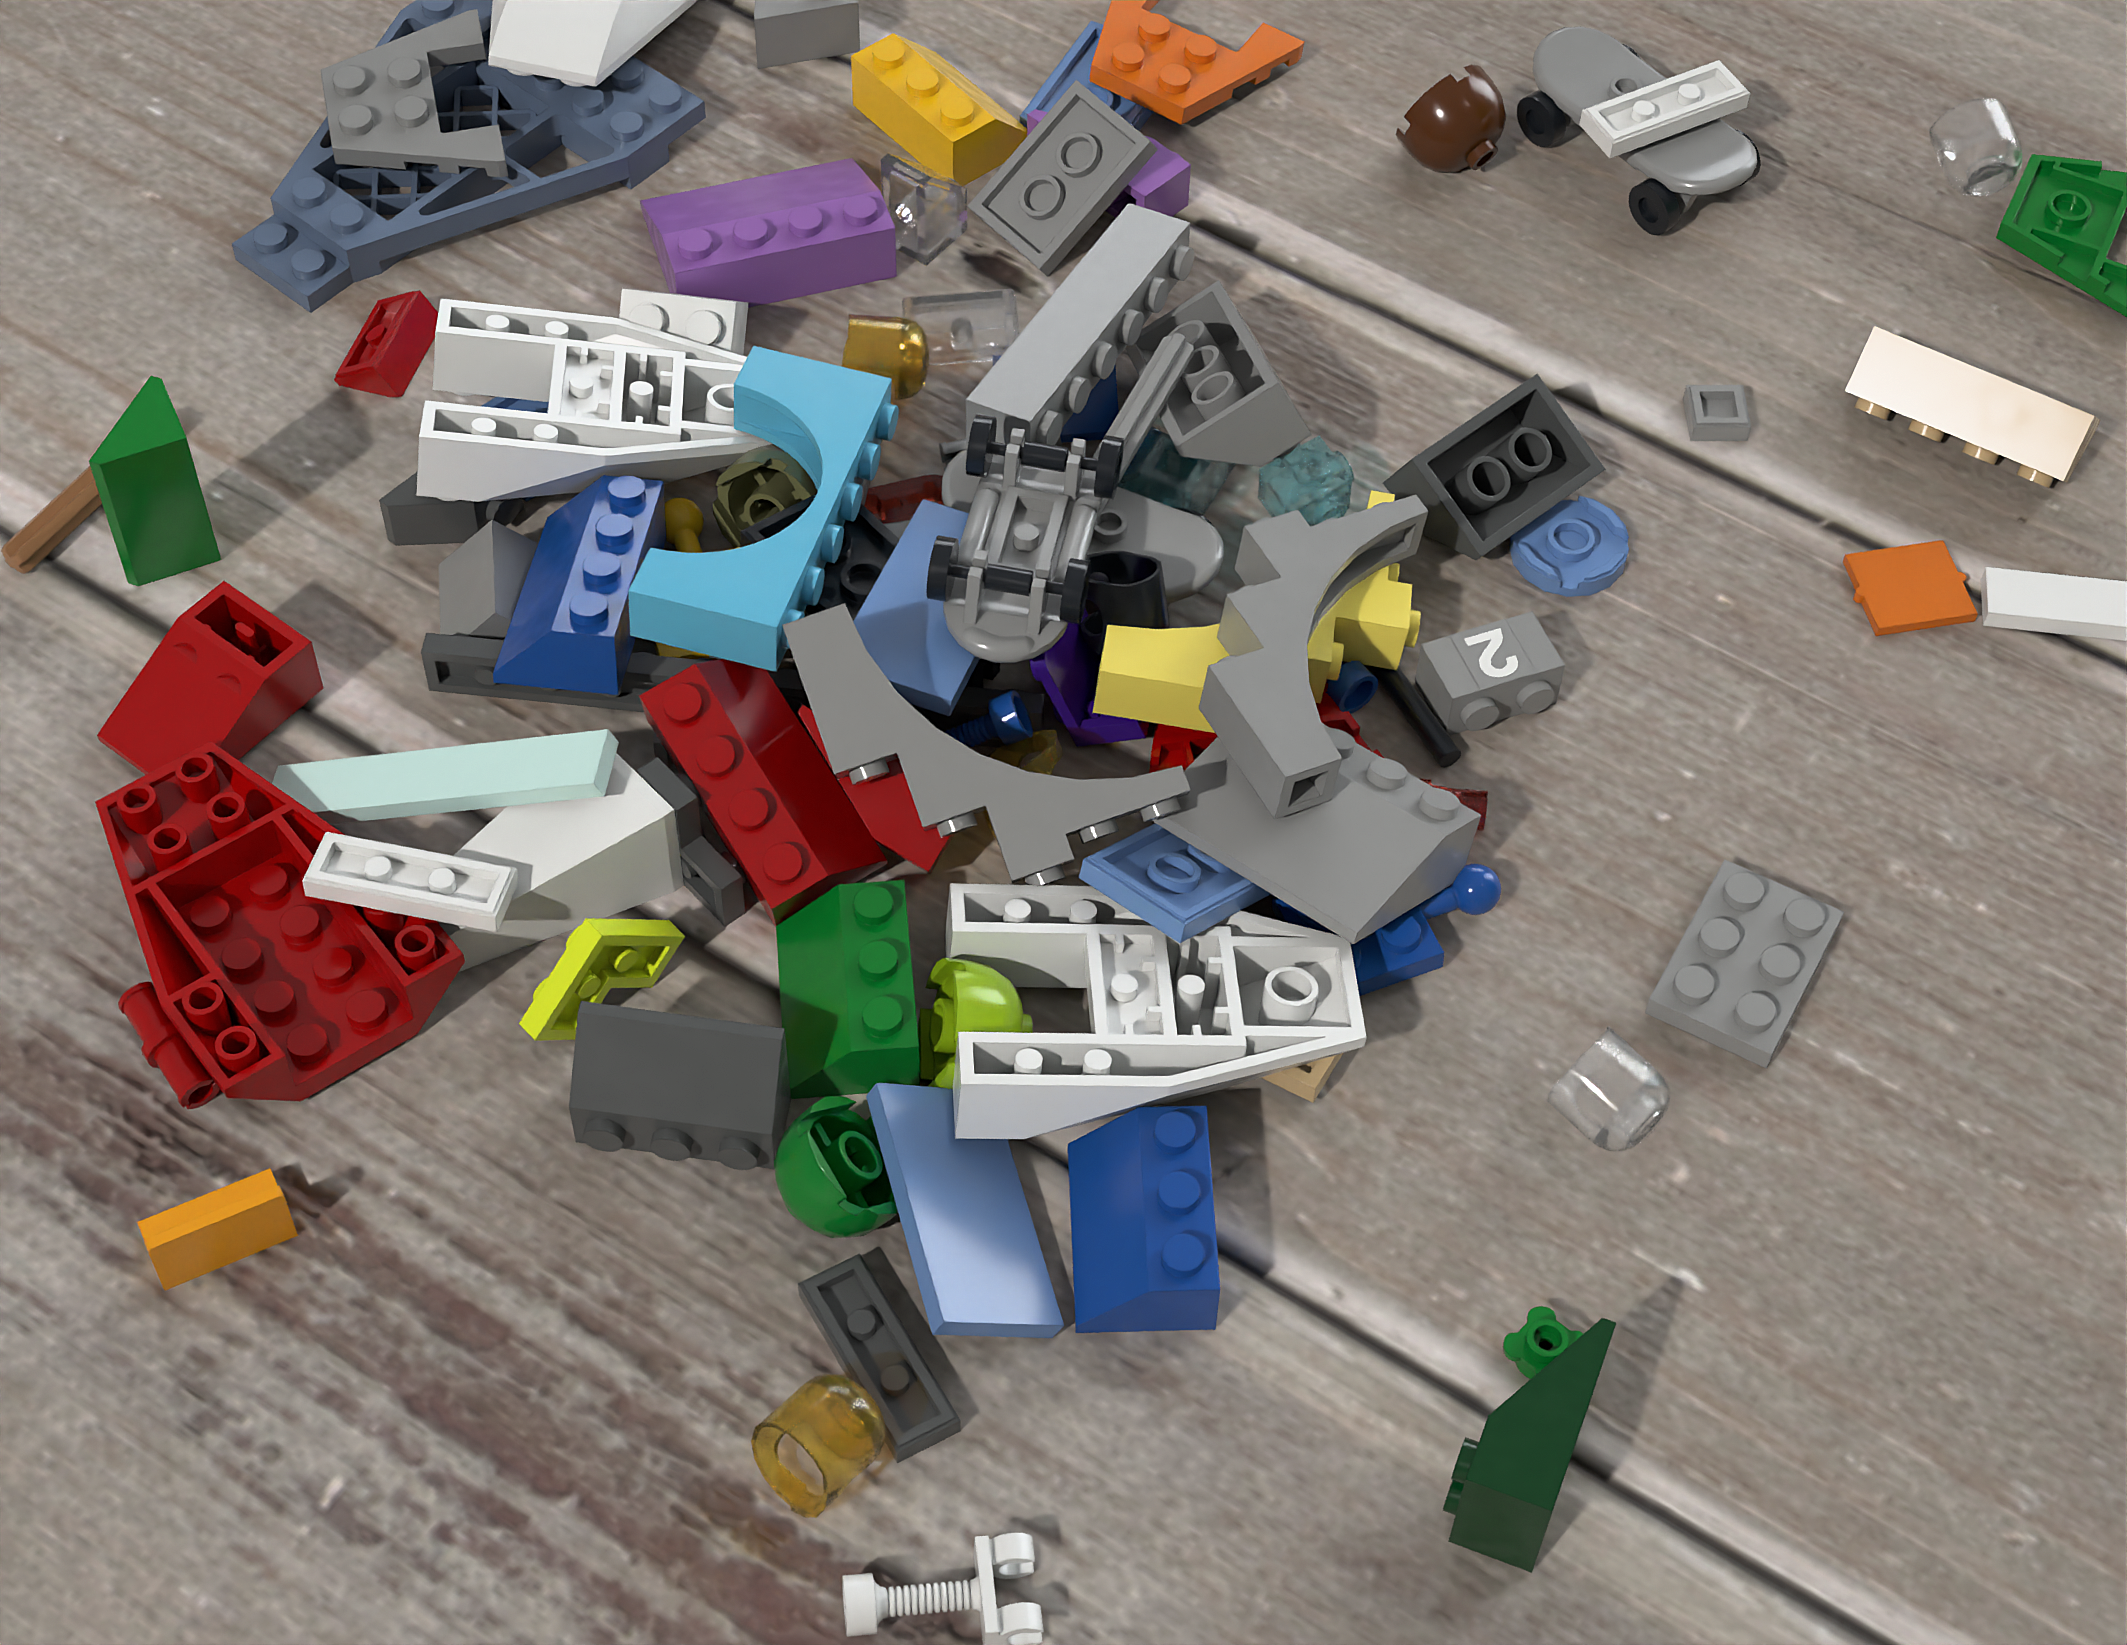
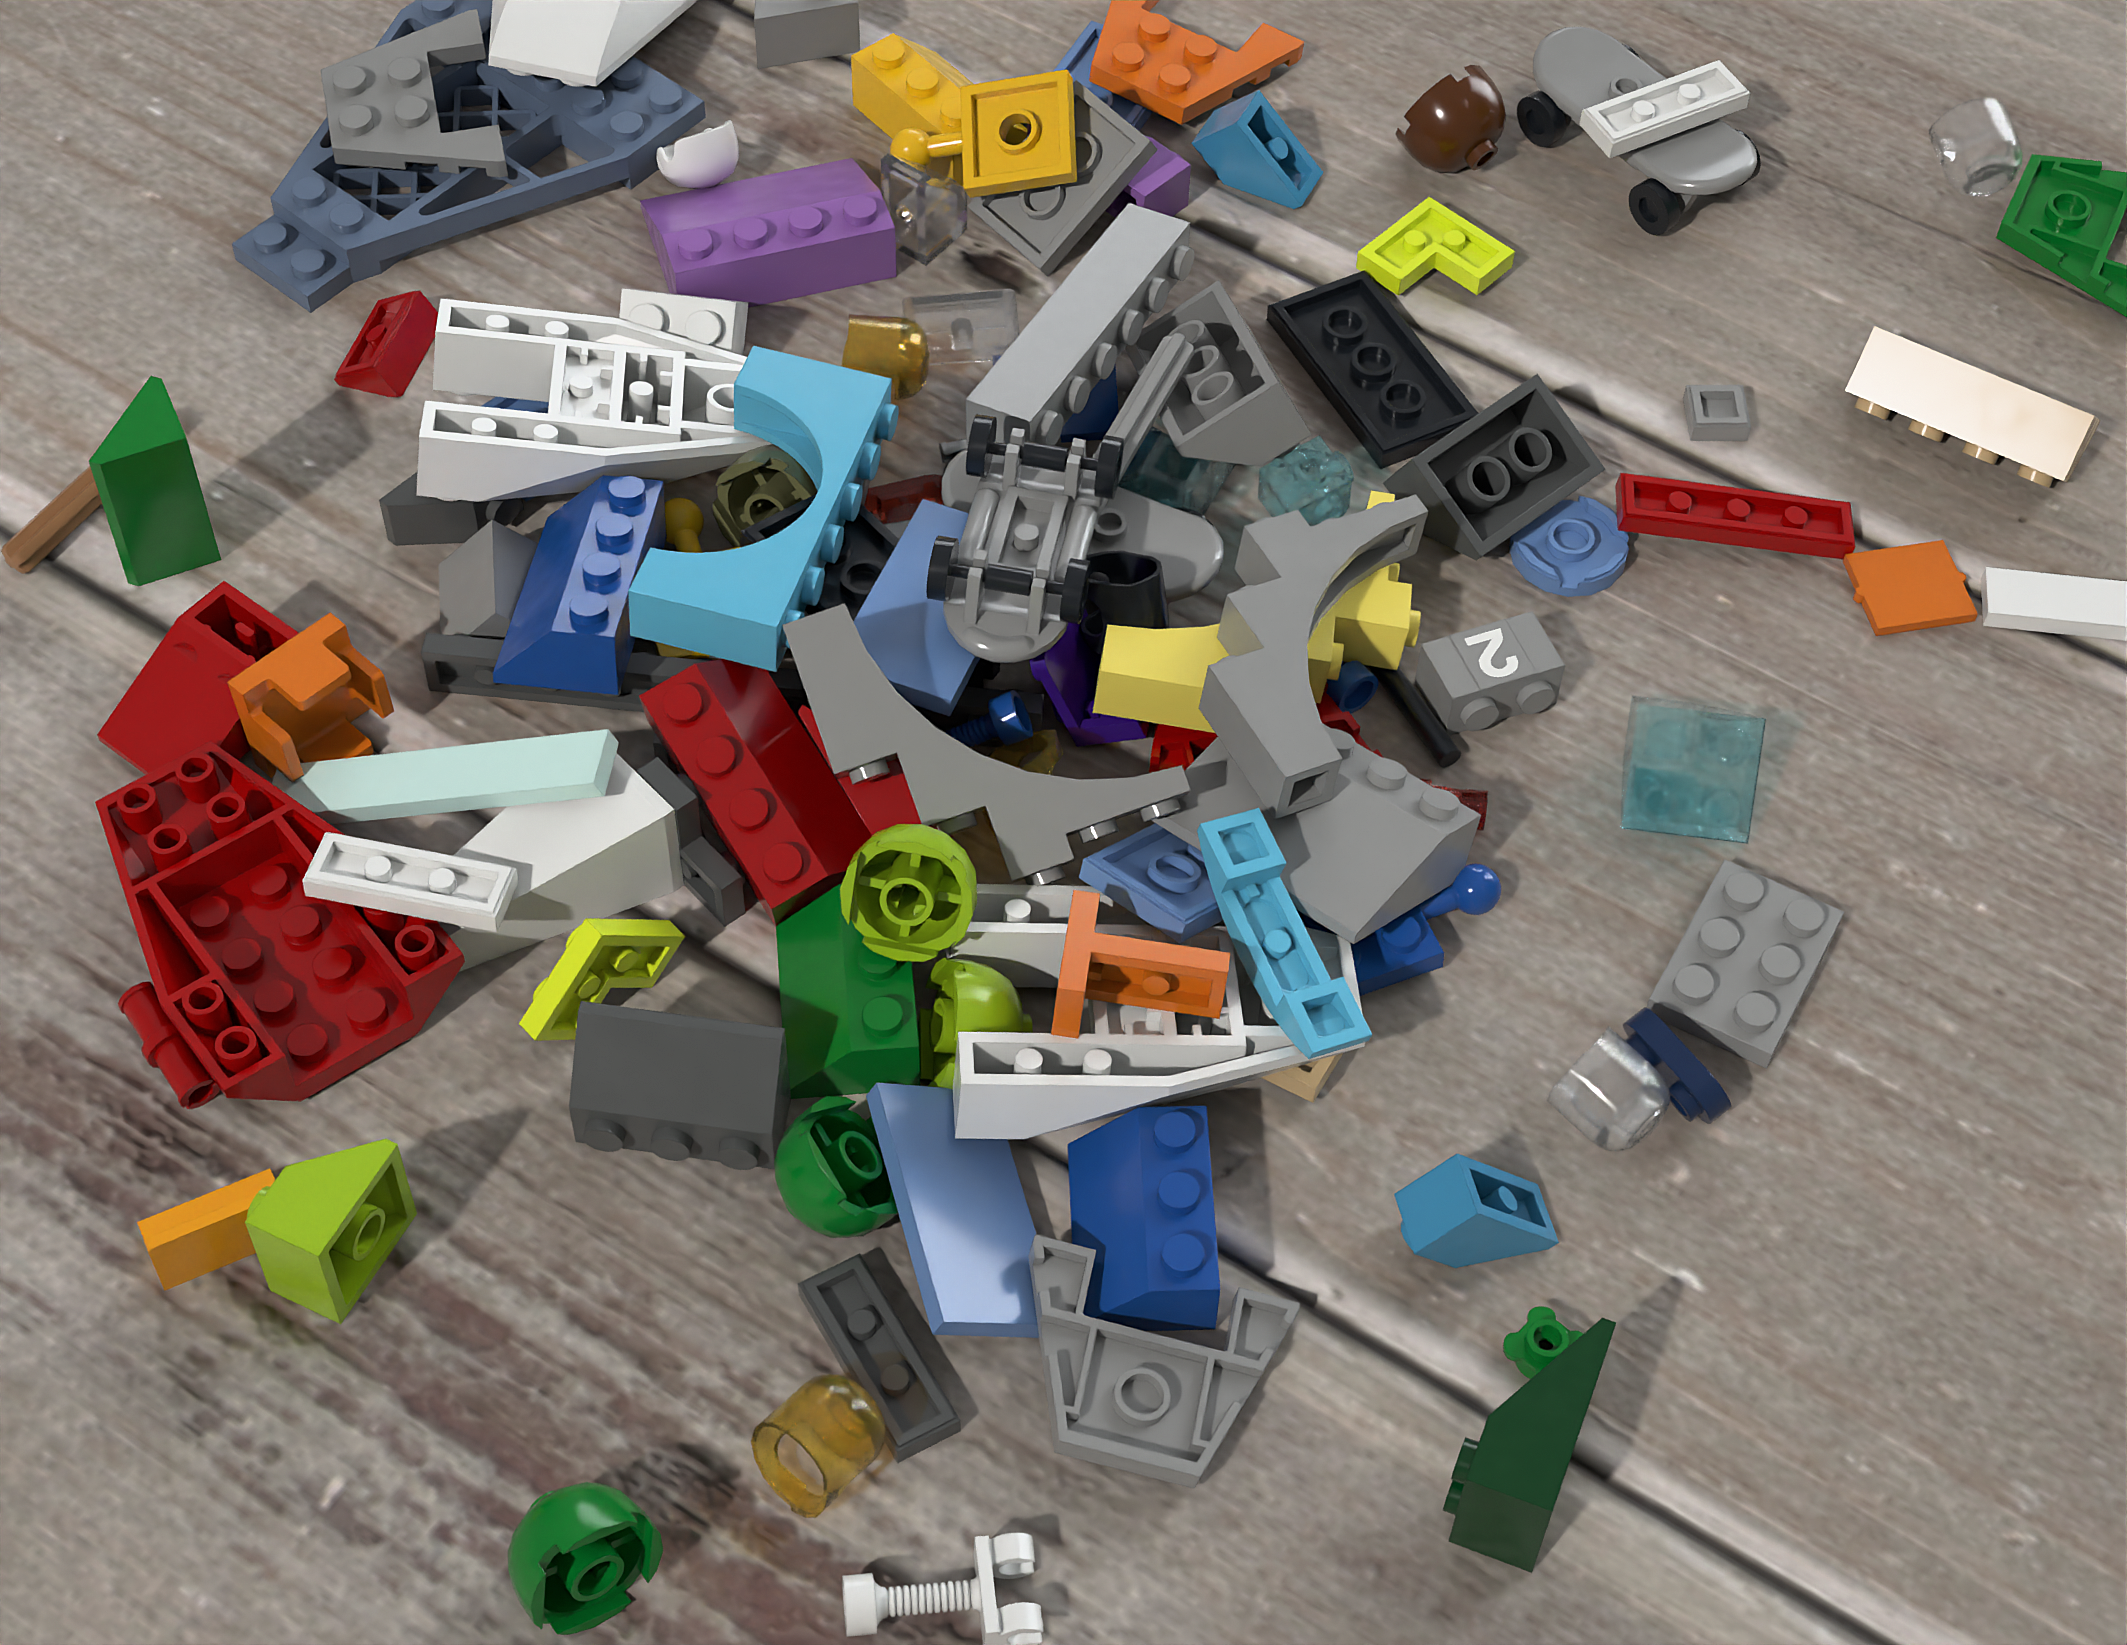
none -> orange panel [227,612,394,782]
none -> lime slope [245,1138,417,1324]
none -> green cylinder [508,1482,663,1635]
none -> white hair [656,120,739,189]
none -> lime cylinder [840,824,977,962]
none -> yellow plate [890,69,1077,198]
none -> light grey wing [1028,1234,1300,1489]
none -> orange bracket [1051,890,1230,1039]
none -> dark azure slope [1191,90,1323,209]
none -> medium azure slope [1197,808,1372,1059]
none -> black tile [1266,270,1479,469]
none -> neon yellow plate [1356,197,1515,296]
none -> dark azure slope [1394,1154,1559,1268]
none -> red tile [1615,473,1855,559]
none -> clear light blue slope [1620,696,1766,844]
none -> dark blue plate [1621,1007,1732,1124]

